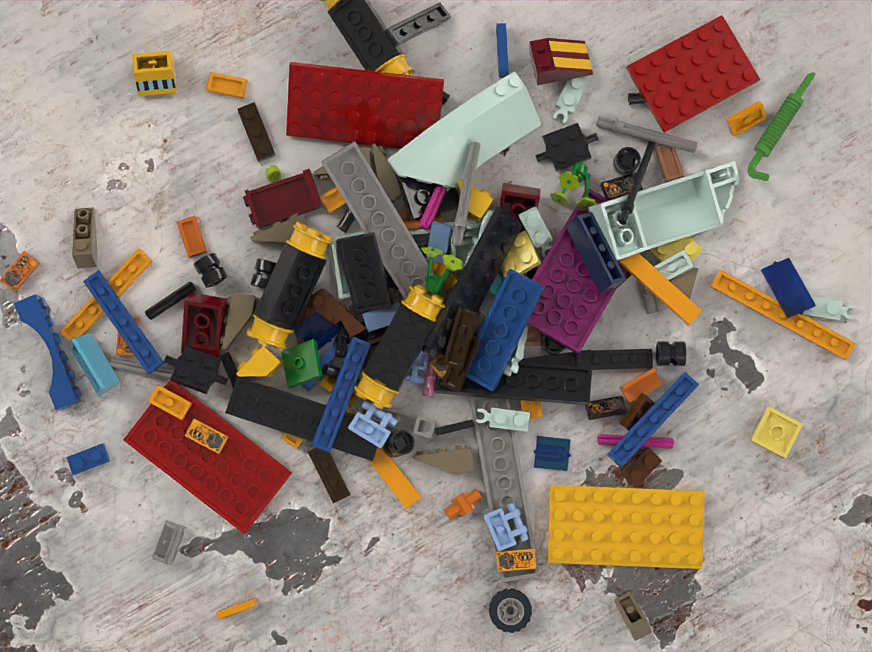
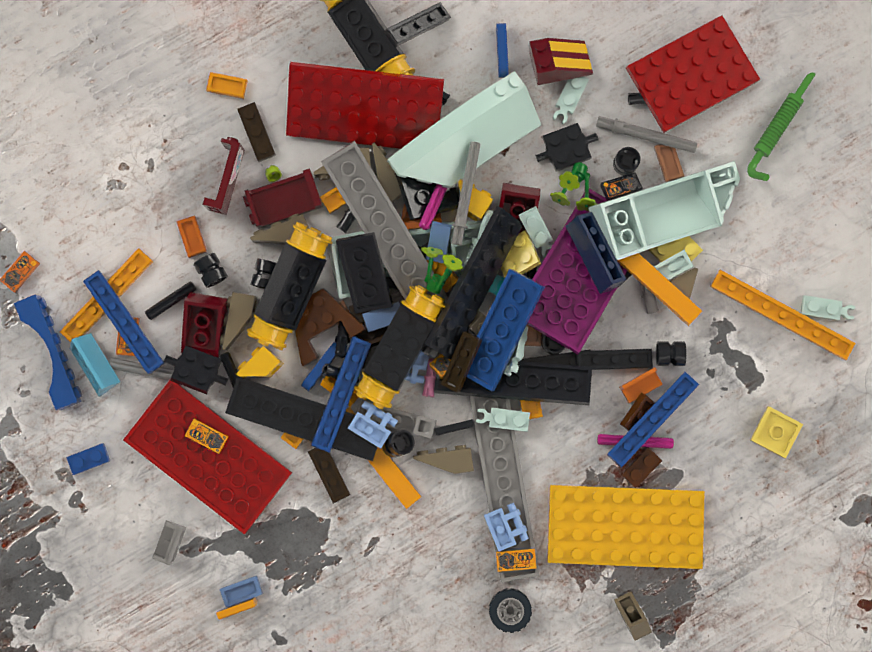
dark tan slope [72,207,97,269] -> none
yellow slope [132,51,177,97] -> none
light orange plate [148,384,192,420] -> none
green plate [281,339,323,389] -> none
clear blue piece [294,312,340,350] -> none
dark brown plate [442,307,479,370] -> none
orange axle [444,488,483,520] -> none
clear blue piece [533,436,571,471] -> none
tile [585,396,627,420] -> none
black bar [619,141,656,225] -> none
light orange plate [726,101,767,136] -> none
clear blue piece [761,258,816,319] -> none
none -> dark red panel [202,137,245,215]
none -> medium blue tile [219,575,263,607]

